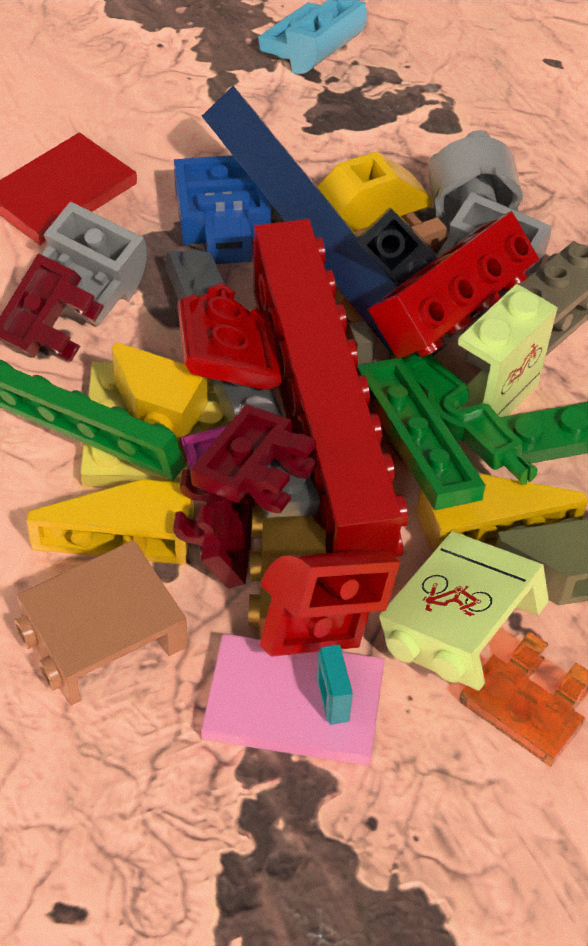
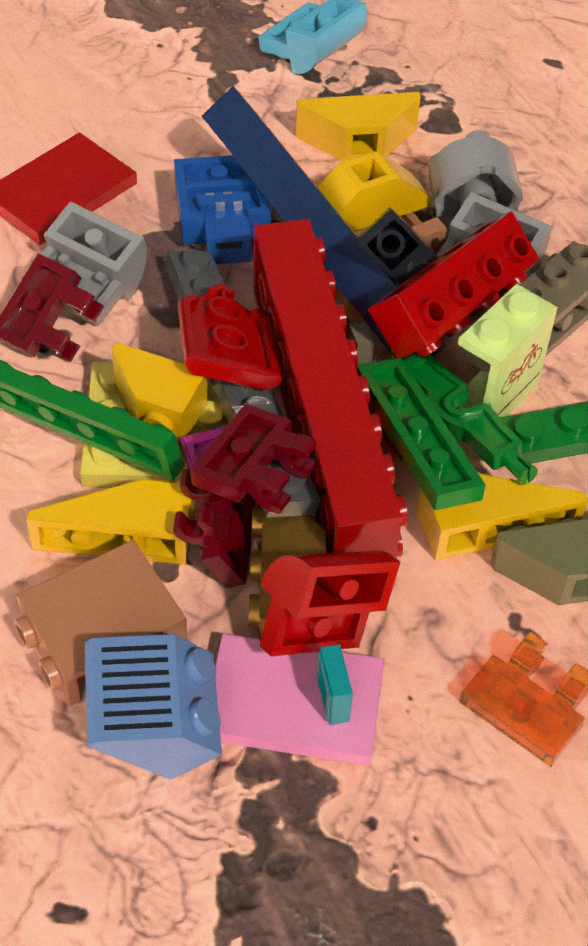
yellowish green panel [379,531,549,691] -> none
none -> medium blue slope [85,634,222,780]
none -> yellow slope [295,92,421,162]

